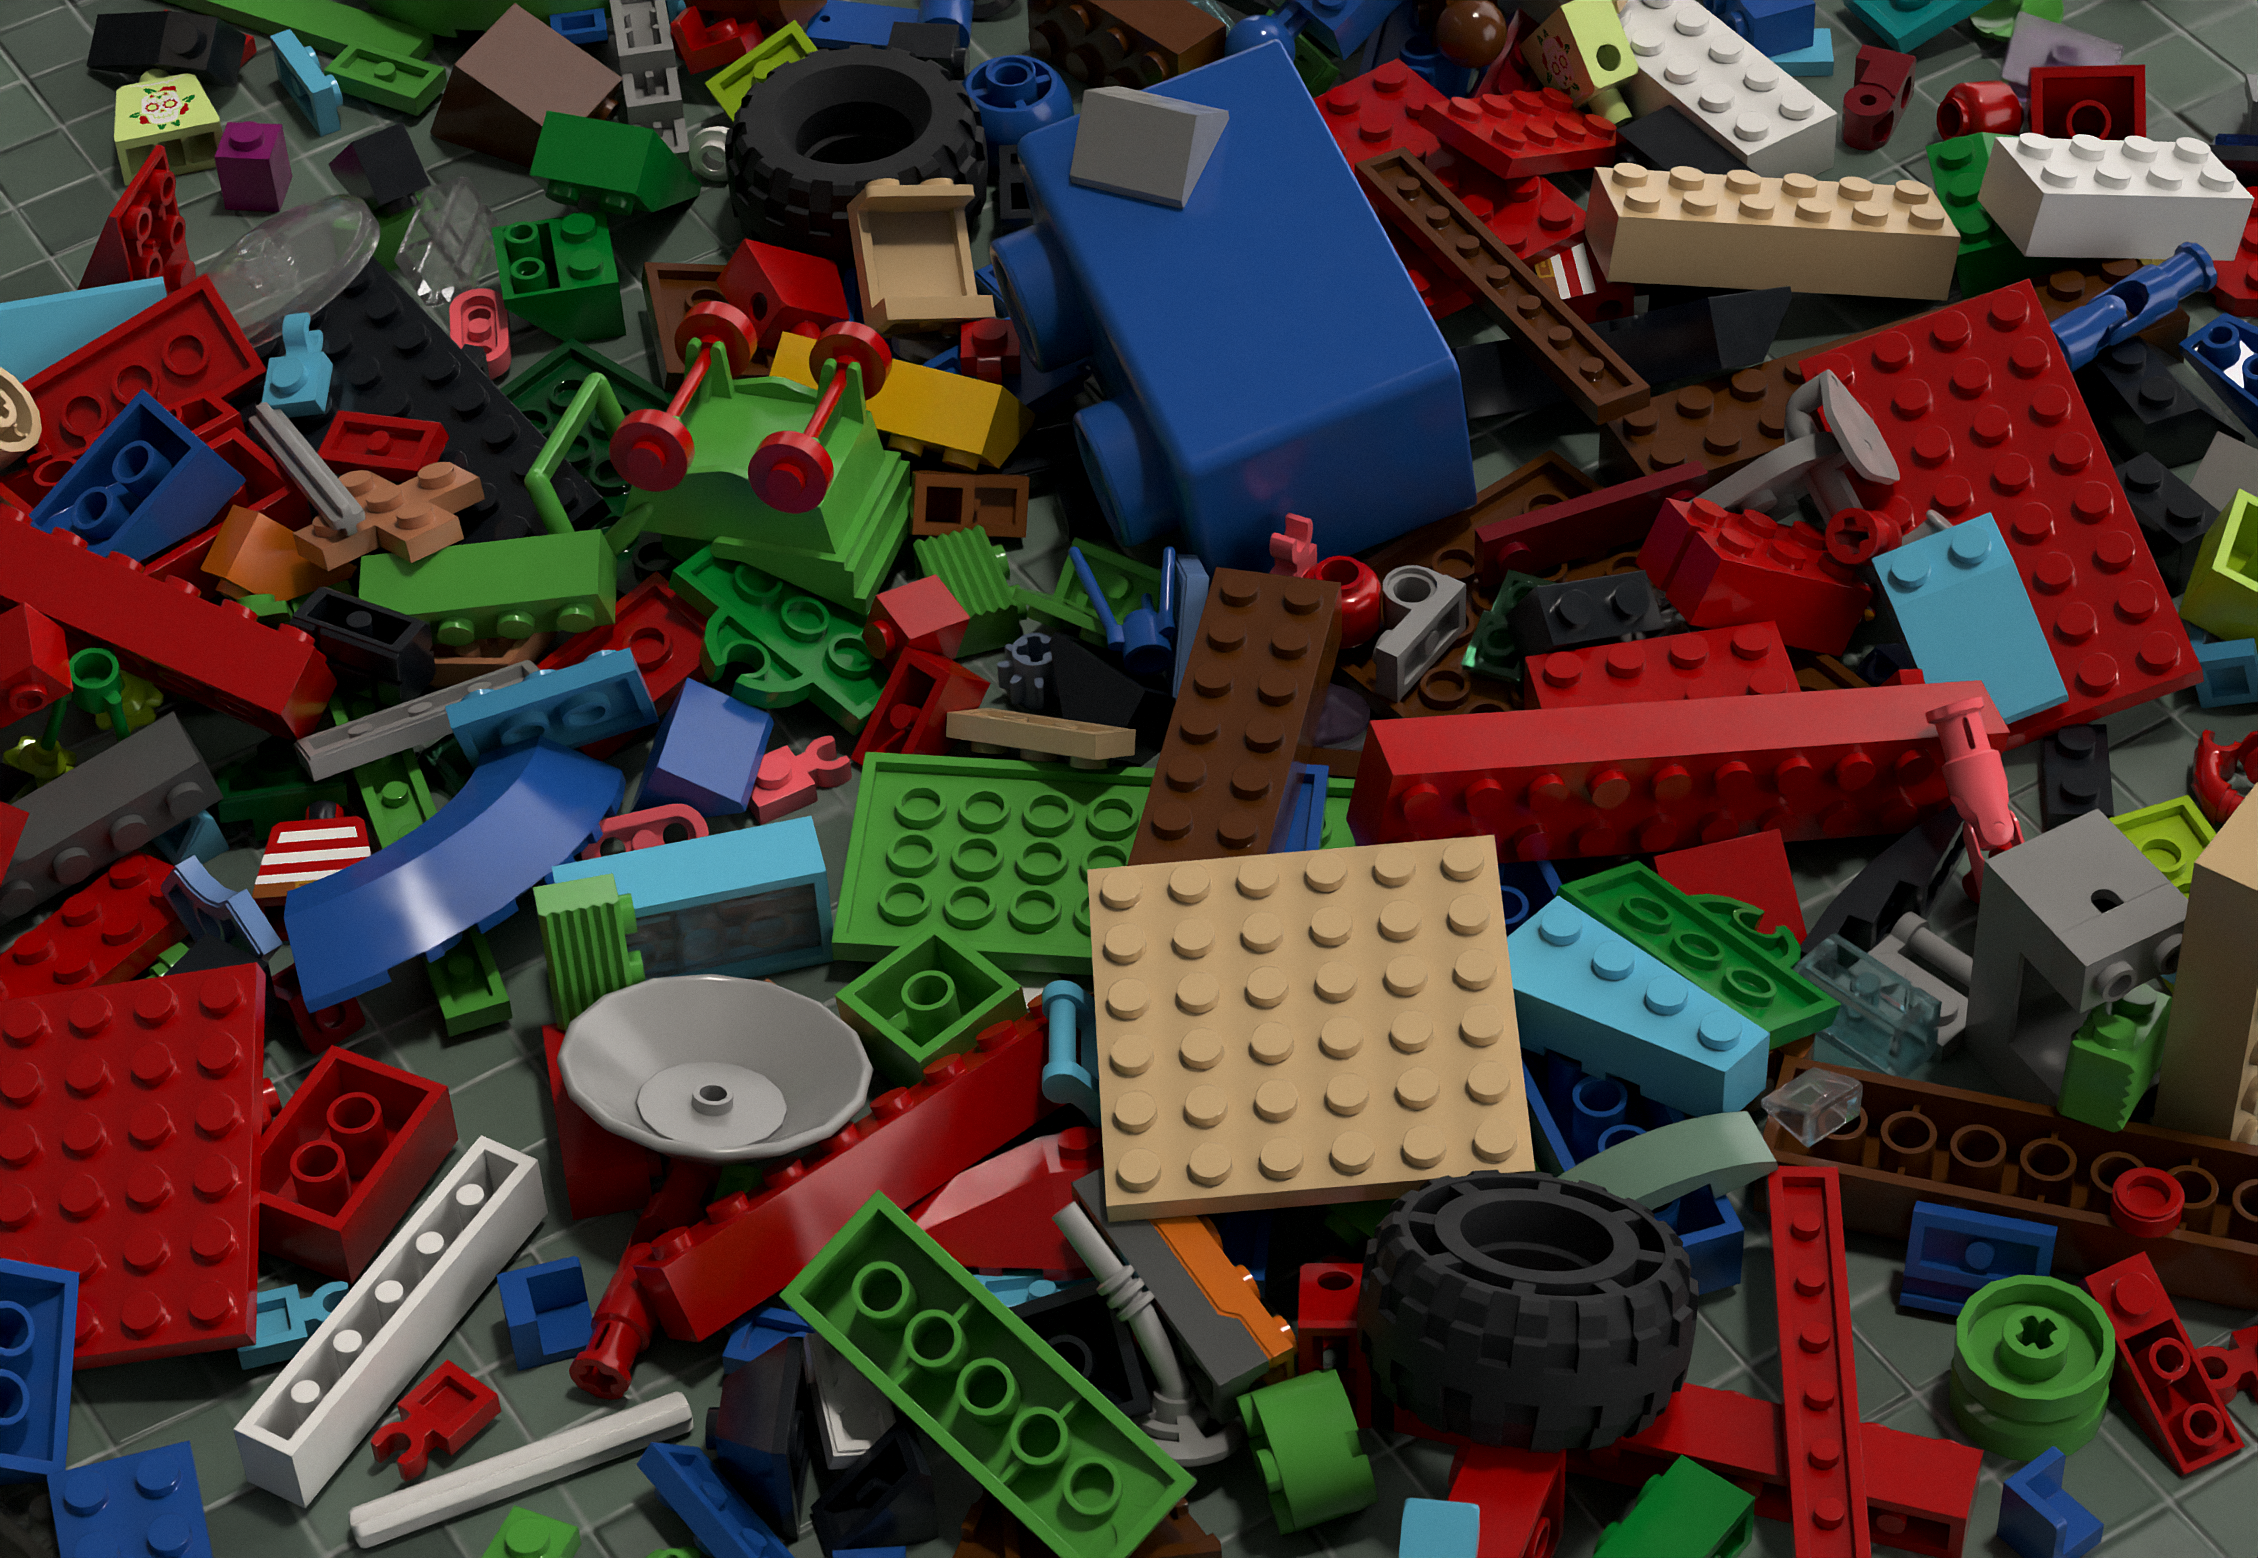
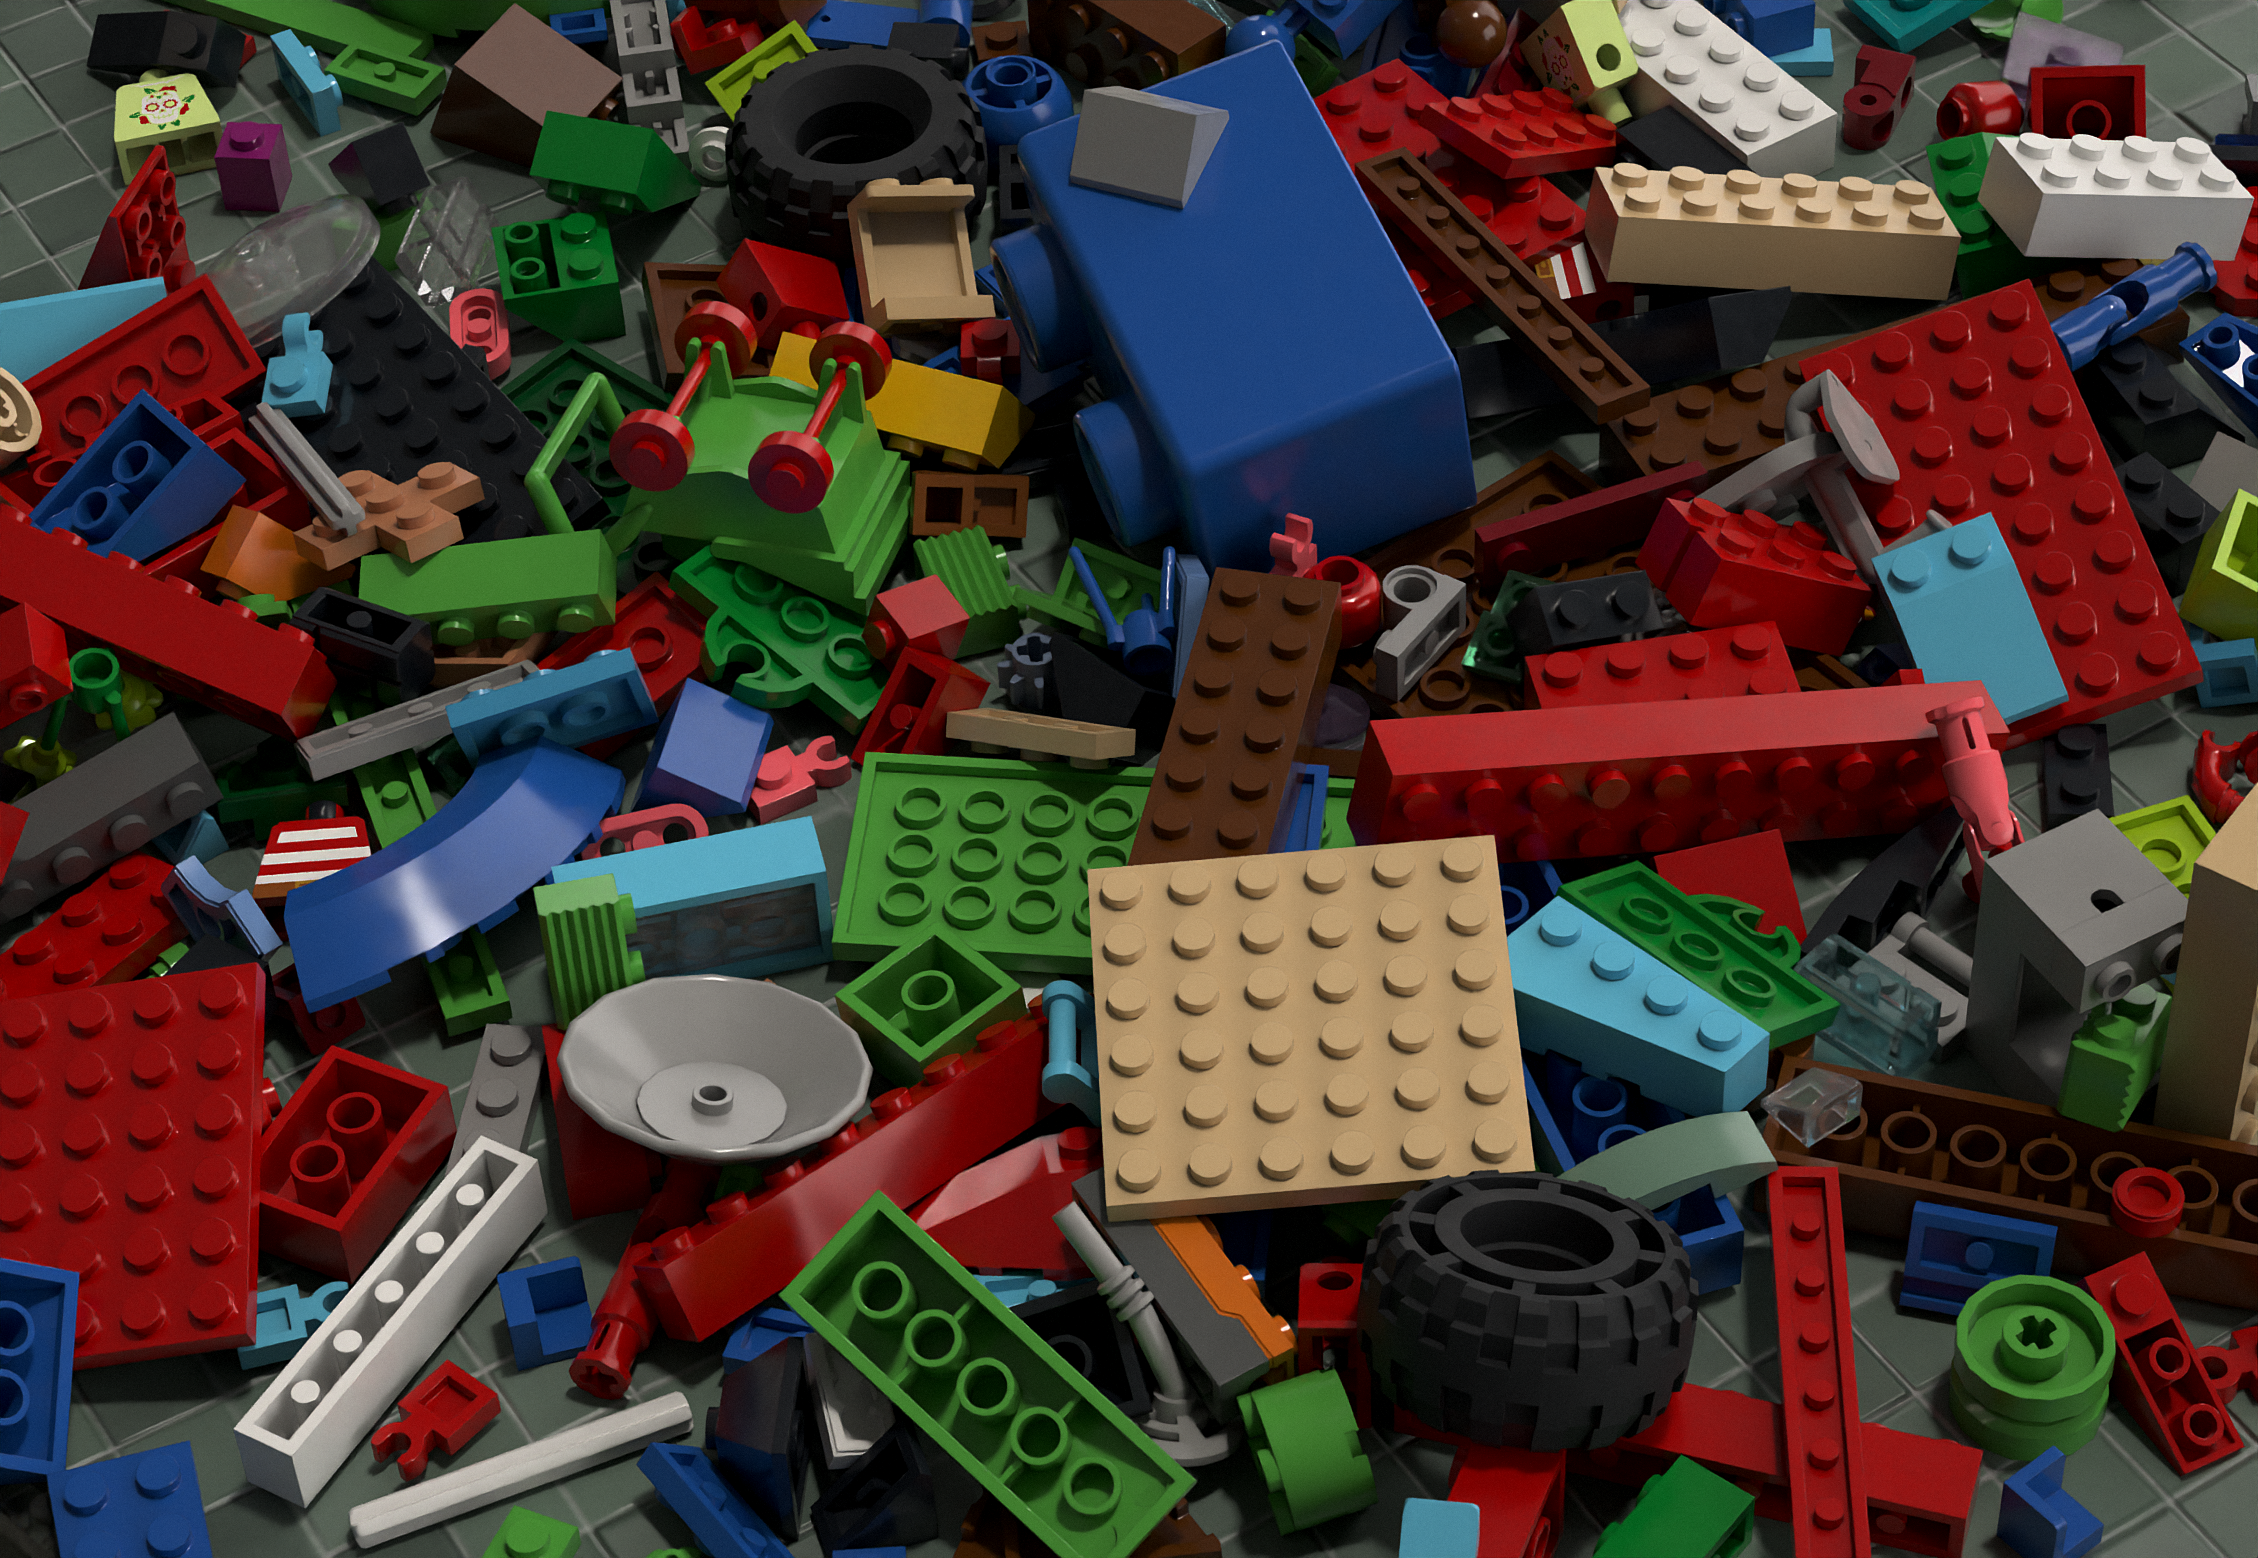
red plate [317,410,449,482] -> none
red bush [1825,508,1902,567] -> none
none -> light grey plate [445,1024,548,1177]
none -> reddish brown plate [972,20,1033,65]

